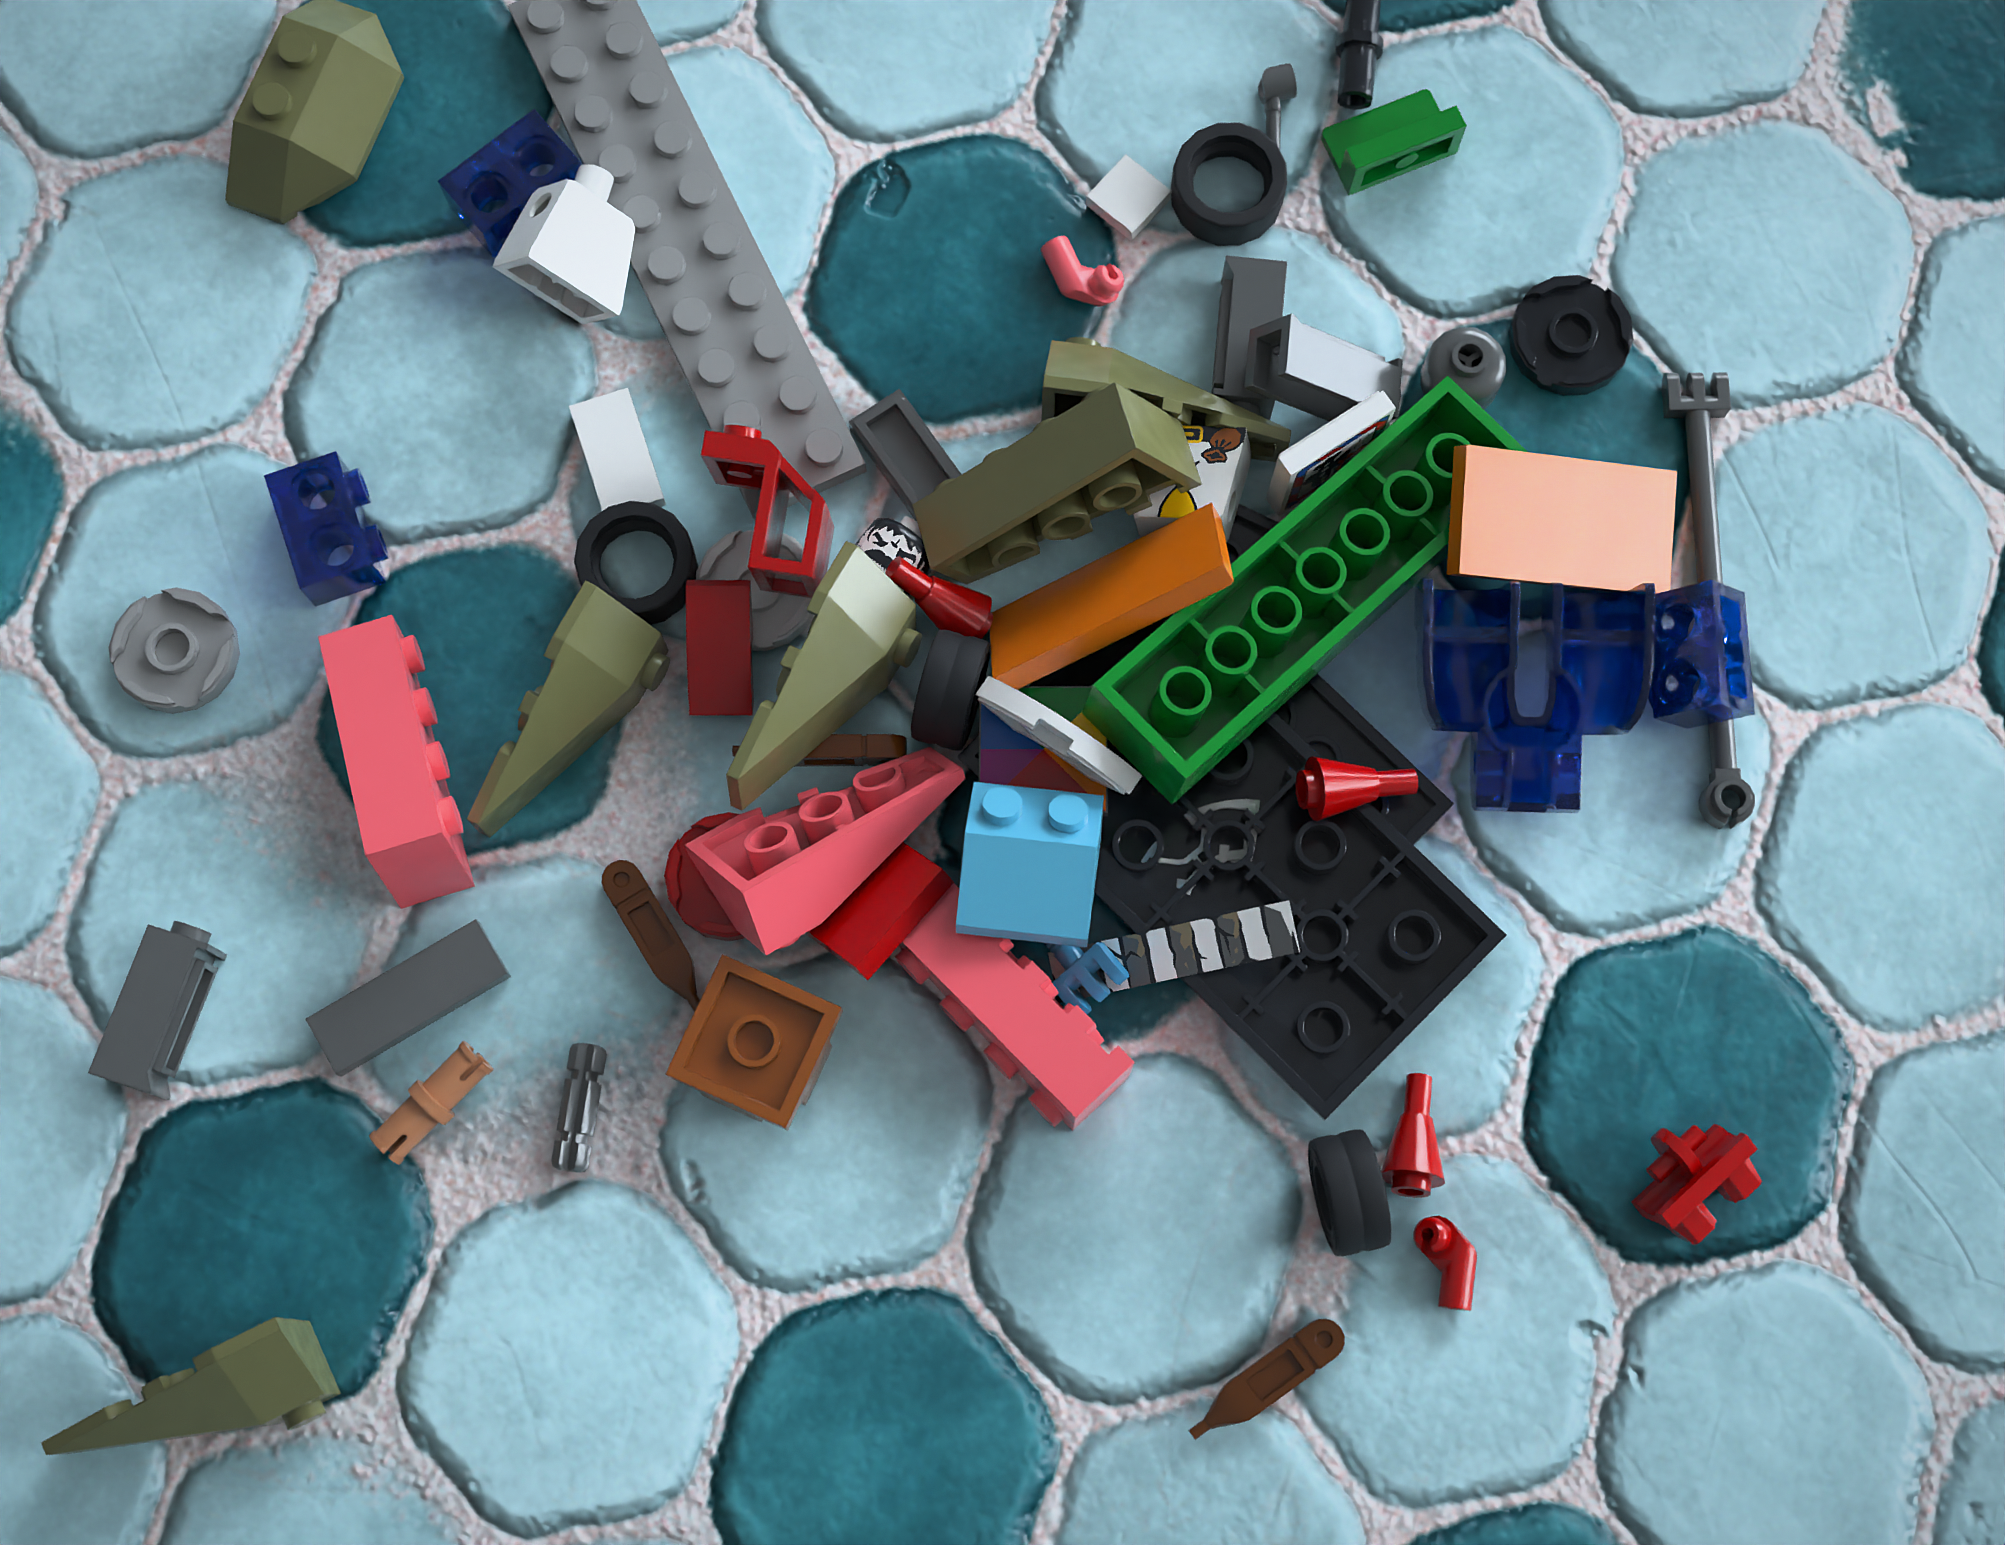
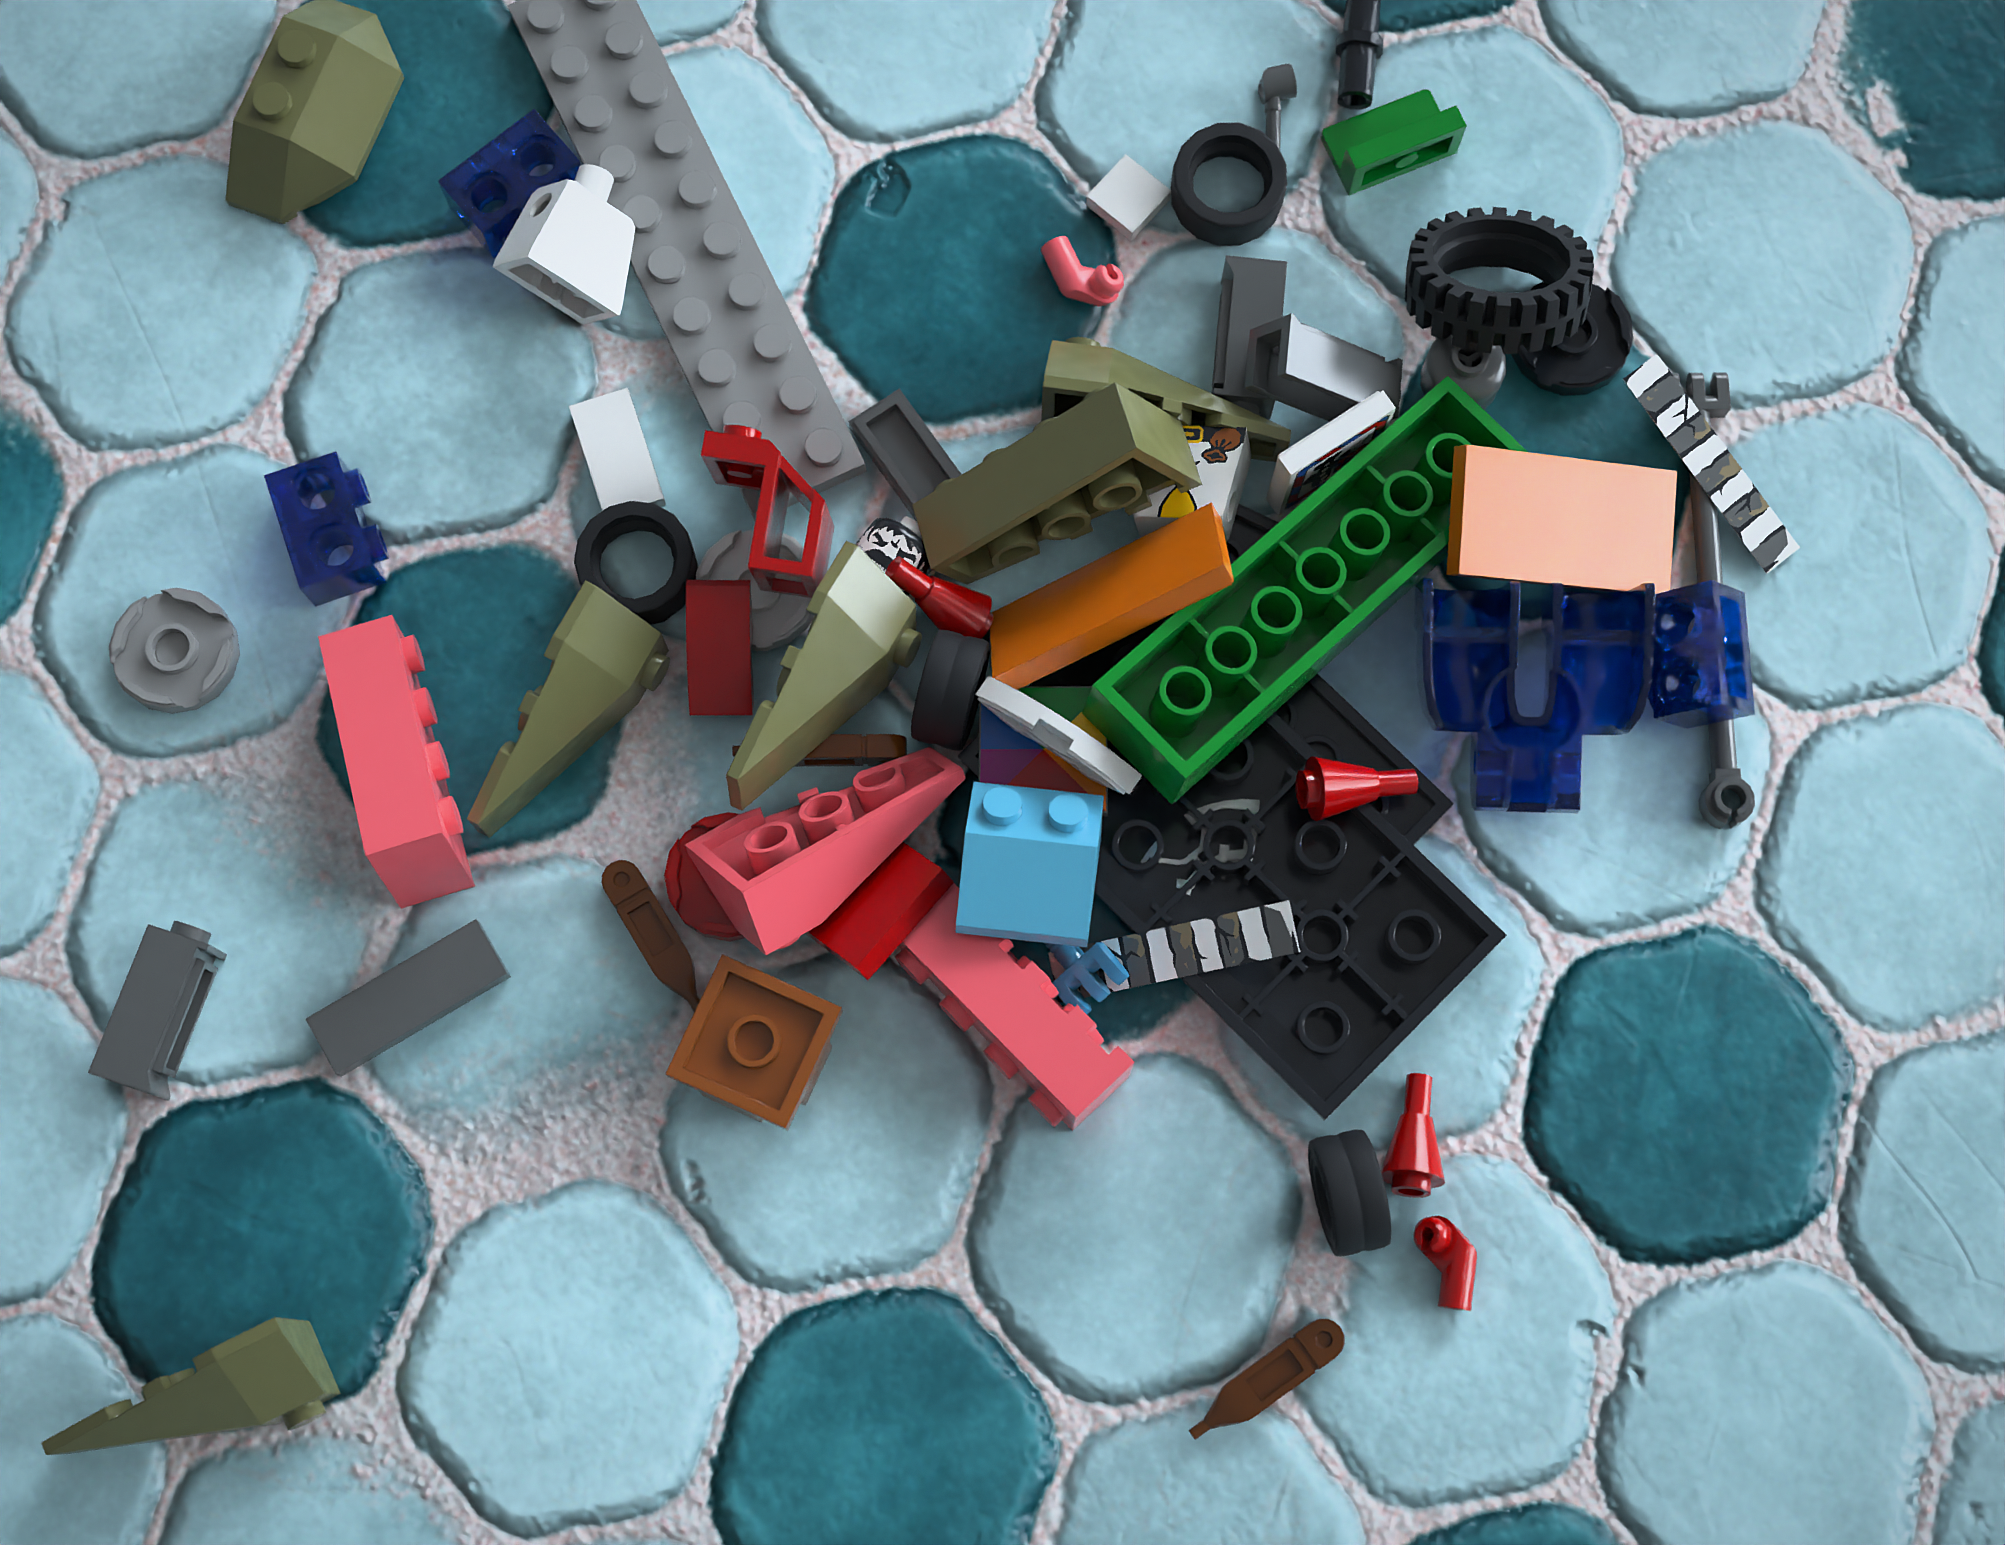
nougat pin [369,1041,493,1165] -> none
dark grey axle [551,1043,607,1173] -> none
red hips [1631,1124,1762,1245] -> none
none -> black tyre [1405,207,1594,354]
none -> sticker [1623,354,1800,574]

